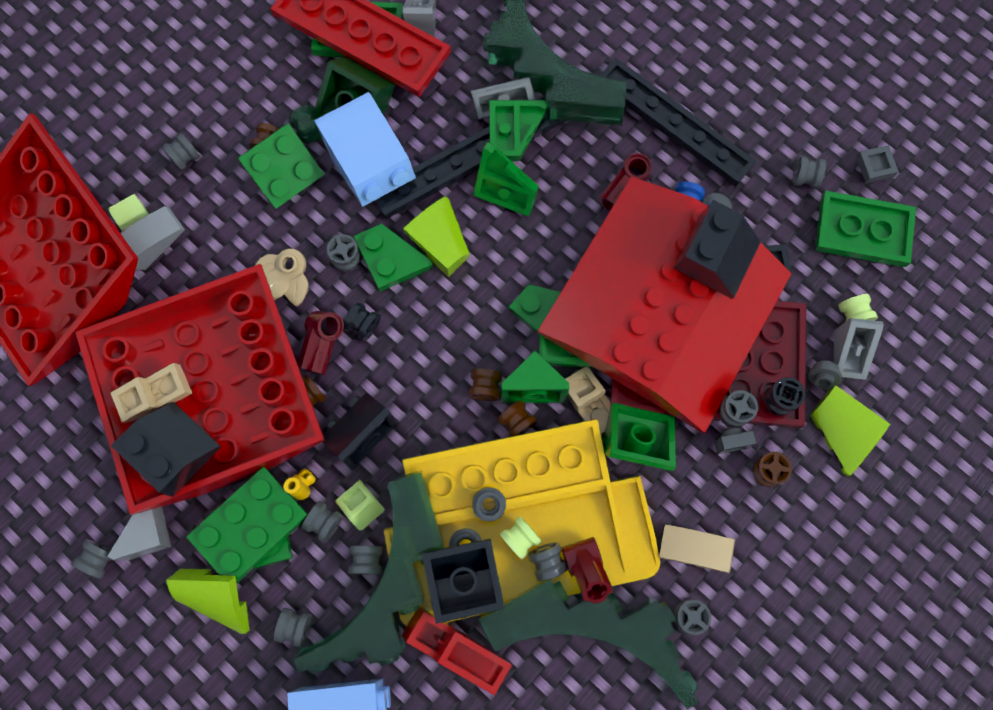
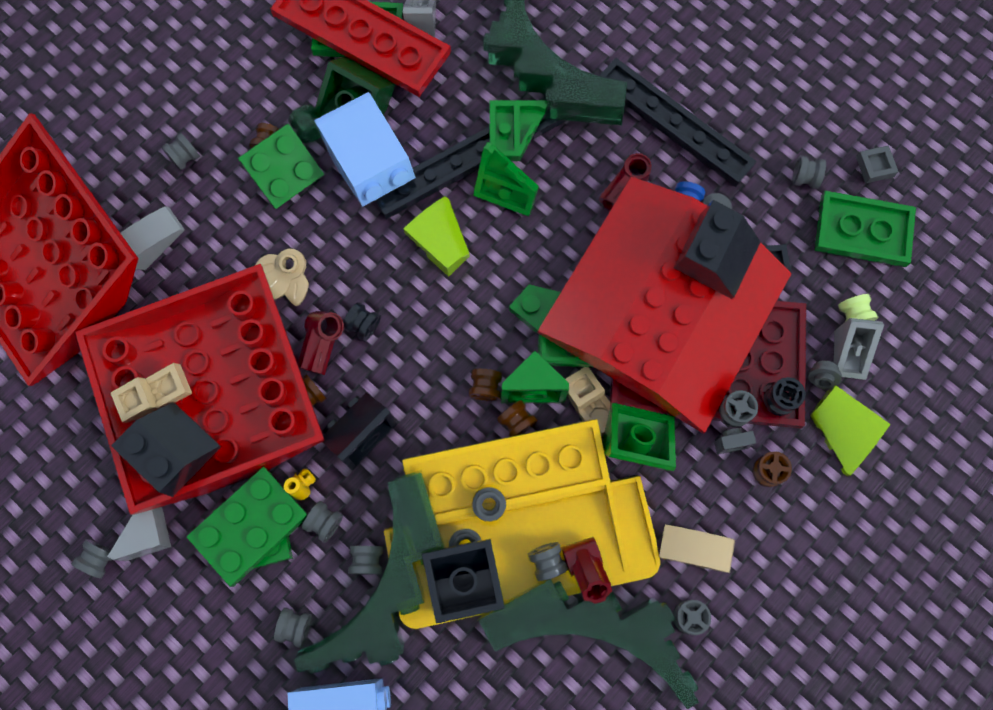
yellowish green slope [108,194,149,231] -> none
lime slope [166,568,250,634] -> none
dark grey wheel [327,234,361,272] -> none
yellowish green slope [335,480,385,531] -> none
green wing [354,224,433,292] -> none
red slope [401,606,512,696] -> none
light grey slope [471,77,536,119] -> none
yellowish green wheel [500,516,542,559] -> none

